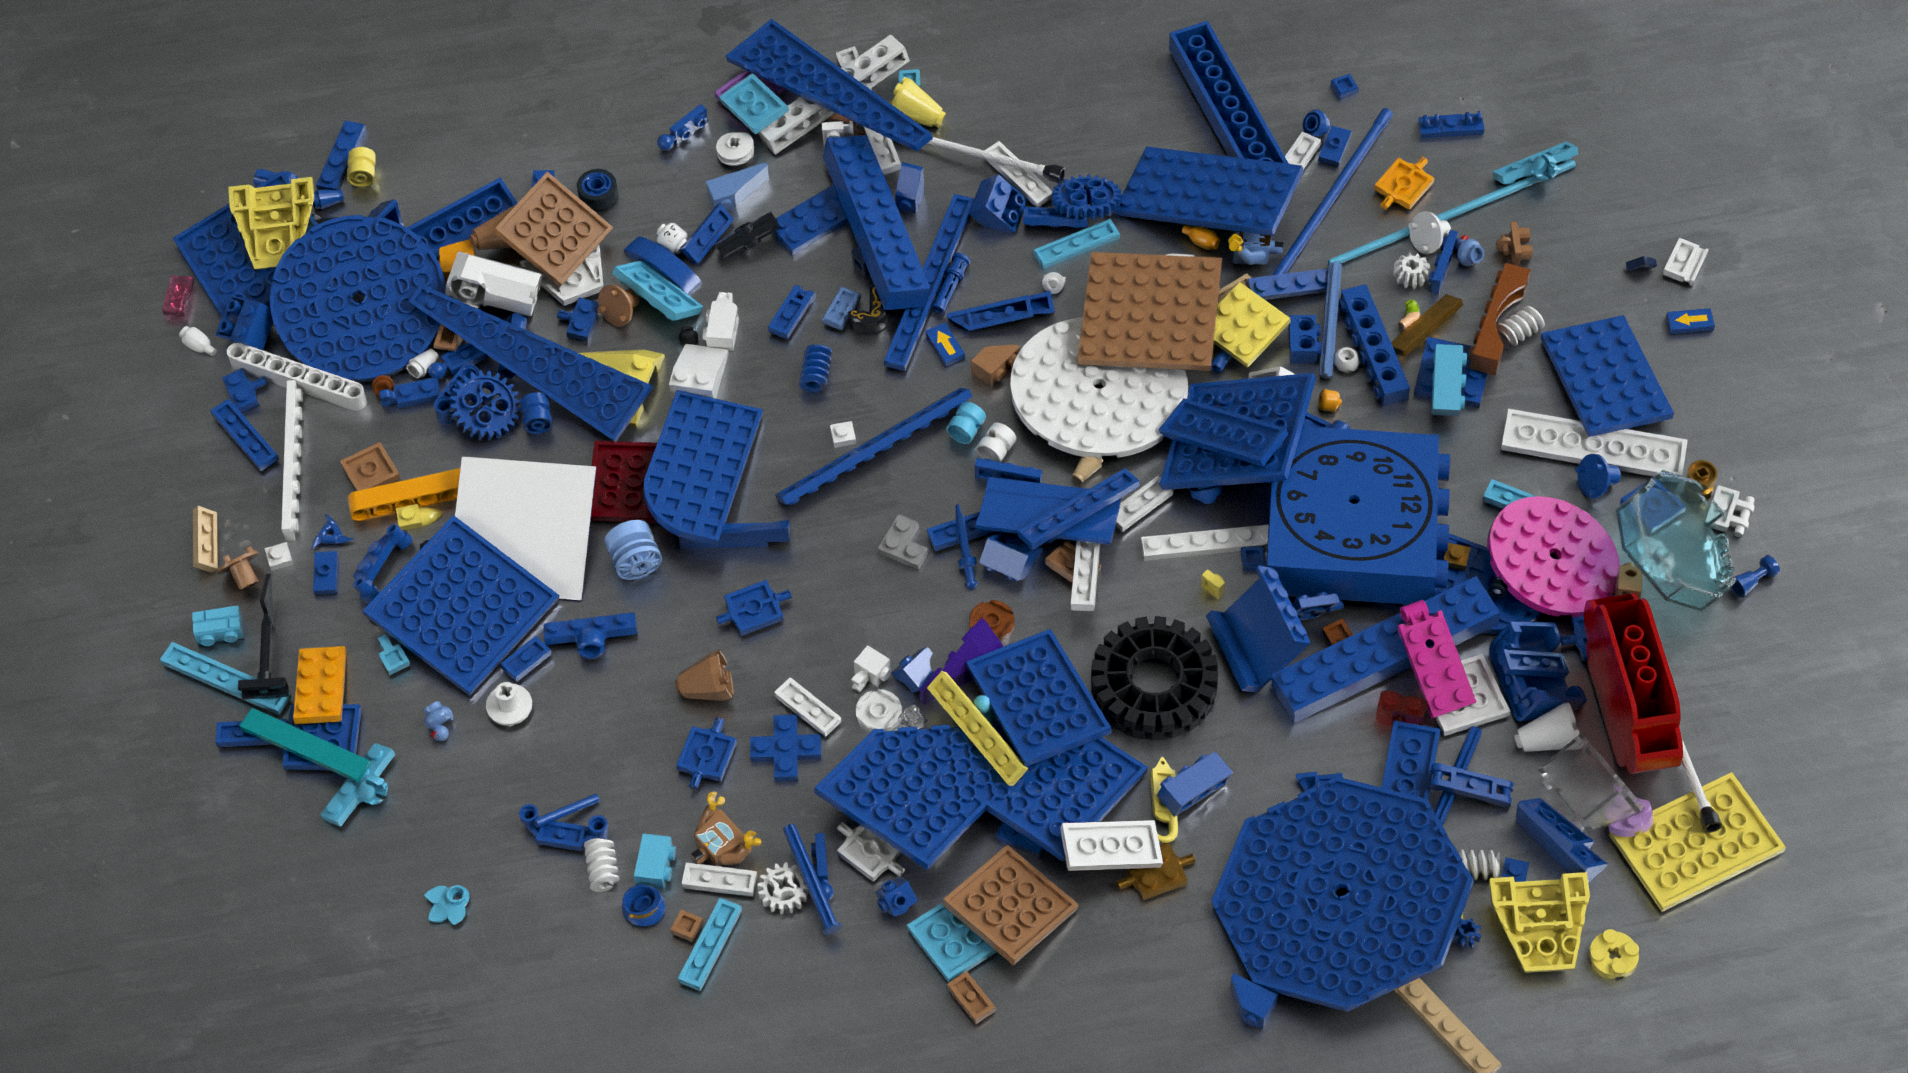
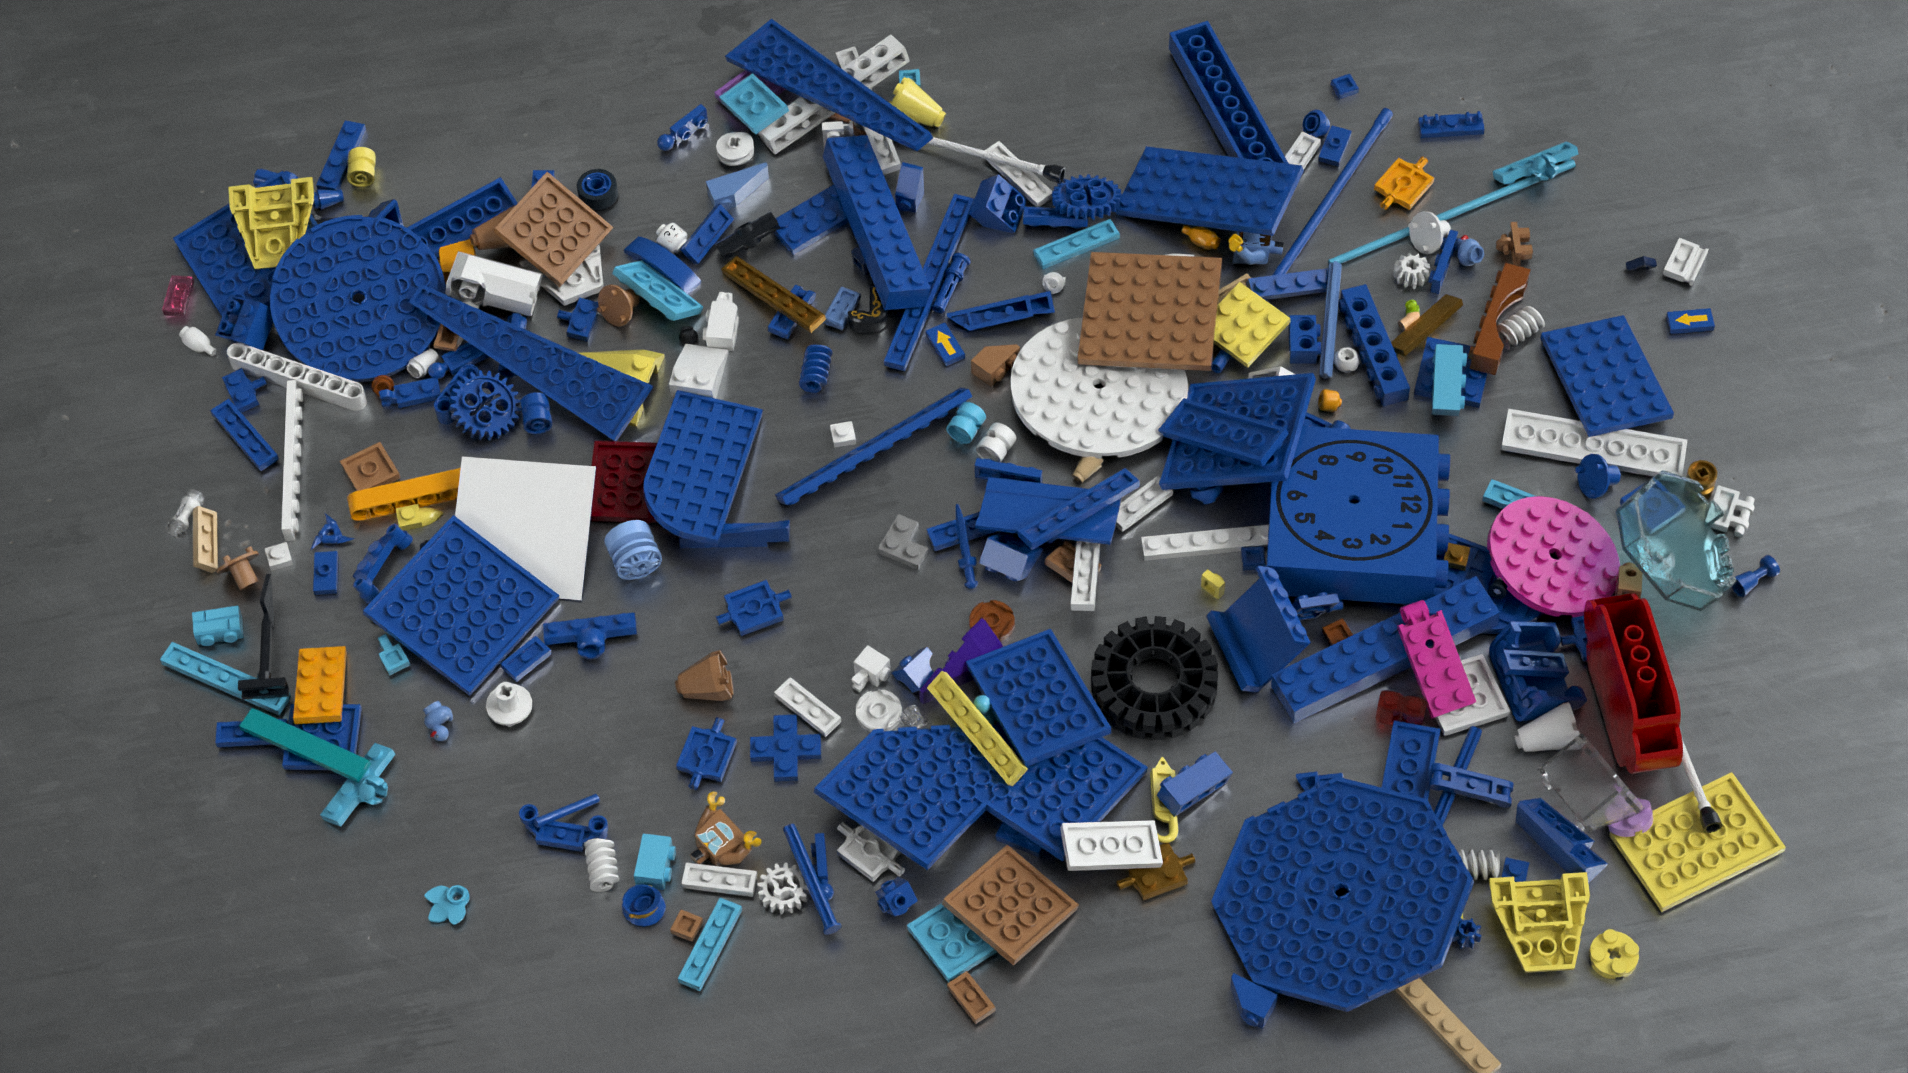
none -> clear piece [165,489,205,538]
none -> pearl gold tile [721,256,826,333]

